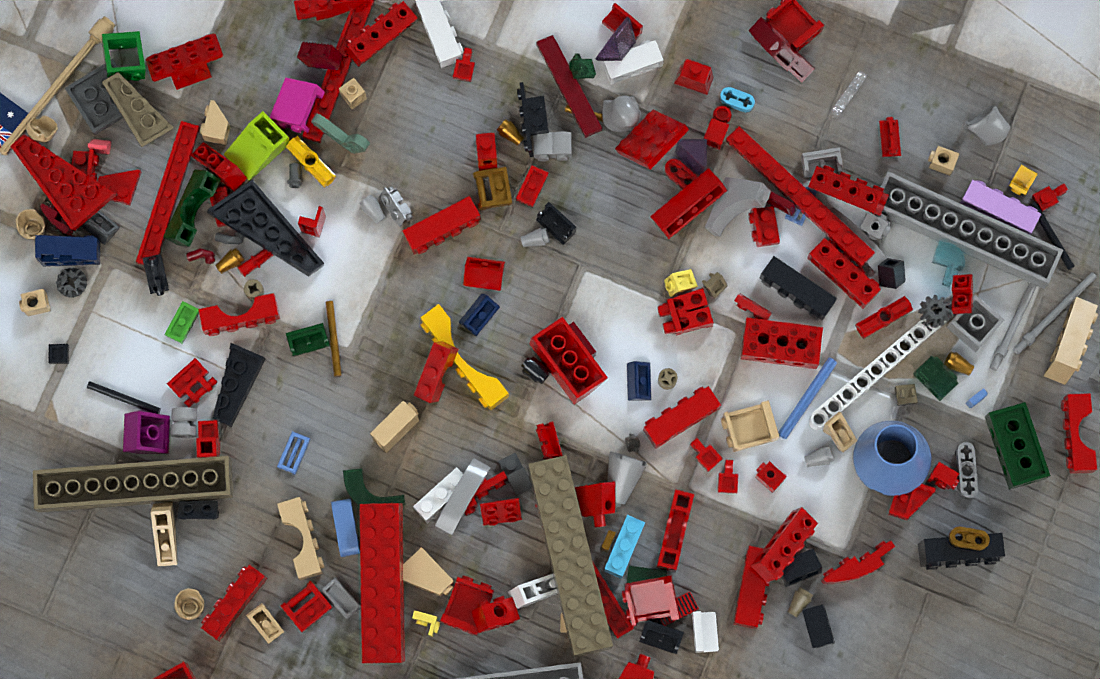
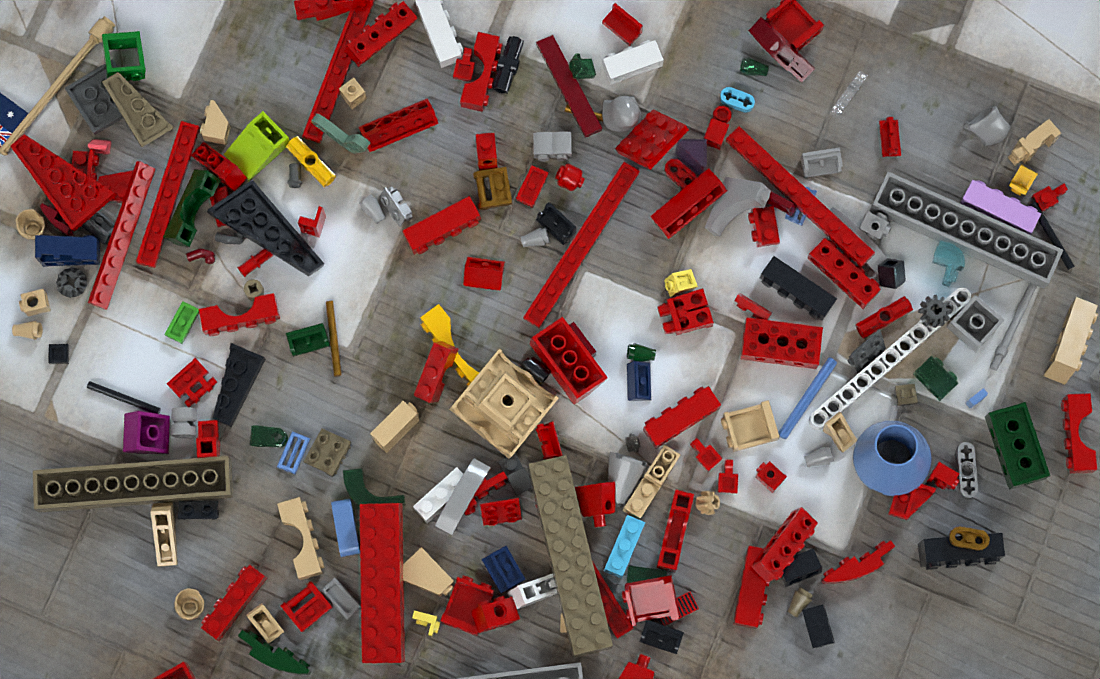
tan hair [26,115,58,142] -> none
black hinge [142,254,169,296] -> none
red bracket [145,33,223,90] -> none
pearl gold cone [215,248,245,274] -> none
dark pink panel [269,77,325,133] -> none
dark red brick [297,41,343,70] -> none
dark blue slope [459,293,500,336] -> none
pearl gold cone [497,119,524,146] -> none
black bracket [517,82,549,157] -> none
clear purple slope [595,17,636,61] -> none
pearl gold tile [601,530,616,553] -> none
dark tan wheel [658,368,678,390] -> none
red torso [674,59,714,95] -> none
white panel [692,611,719,653] -> none
dark tan tile [702,272,728,299] -> none
red brick [808,165,889,216] -> none
tan brick [928,146,959,176] -> none
pearl gold cone [944,351,974,376] -> none
red slope [952,274,973,314] -> none
light grey bar [1013,272,1097,355] -> none
none -> tan cone [12,321,43,340]
none -> plate [88,161,155,310]
none -> dark green slope [238,629,311,675]
none -> clear green piece [250,425,288,447]
none -> dark tan hinge [303,429,351,477]
none -> red fence [358,98,439,153]
none -> tan piece [449,348,559,459]
none -> red arch [460,32,503,112]
none -> dark blue plate [482,546,526,594]
none -> black piece [492,36,524,94]
none -> red plate [523,162,640,329]
none -> red head [555,164,585,191]
none -> tan slope [623,445,681,520]
none -> dark green cone [627,343,656,362]
none -> tan gear [696,491,720,515]
none -> clear green cone [740,57,769,76]
none -> dark grey hinge [847,329,886,373]
none -> tan hips [1008,119,1061,166]

